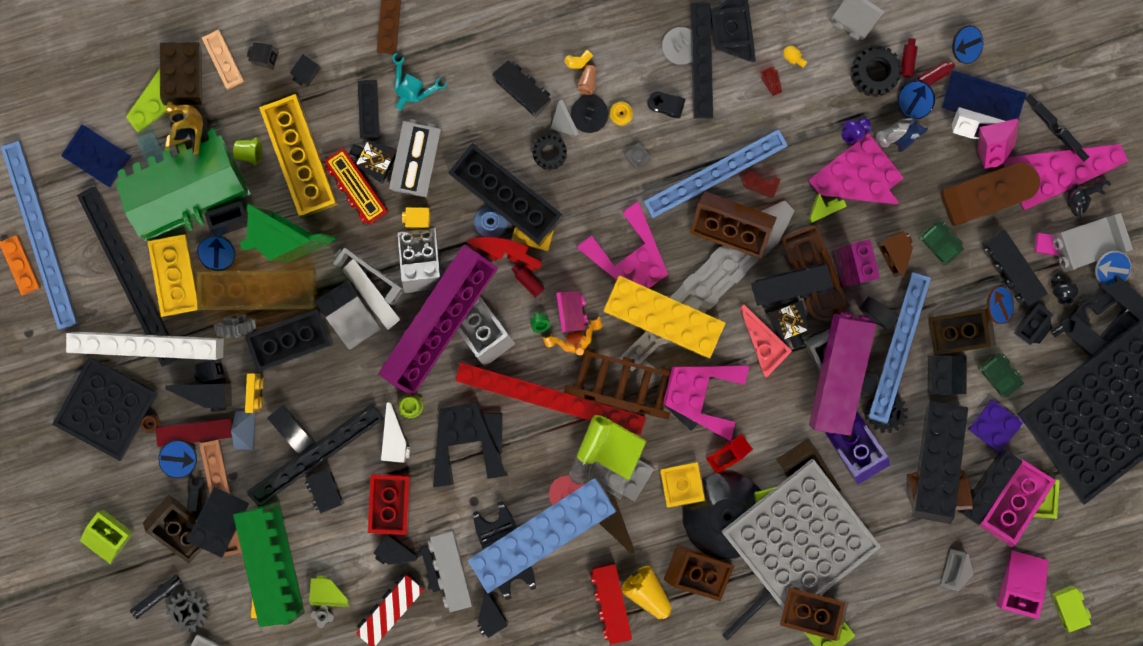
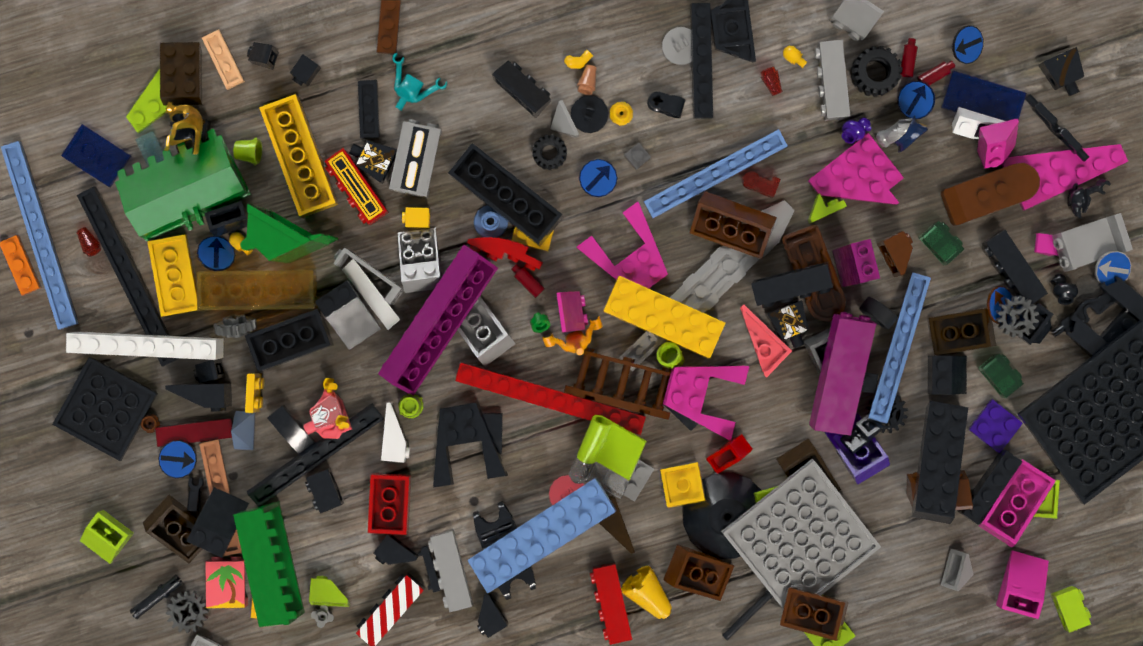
none -> clear red cone [76,227,101,257]
none -> coral panel [206,556,248,608]
none -> yellow cylinder [229,232,253,255]
none -> torso [303,378,352,439]
none -> blue piece [579,159,618,197]
none -> lime piece [656,342,684,369]
none -> light grey brick [815,40,850,121]
none -> black slope [840,414,883,455]
none -> dark grey gear [995,296,1039,338]
none -> black torso [1038,47,1084,96]

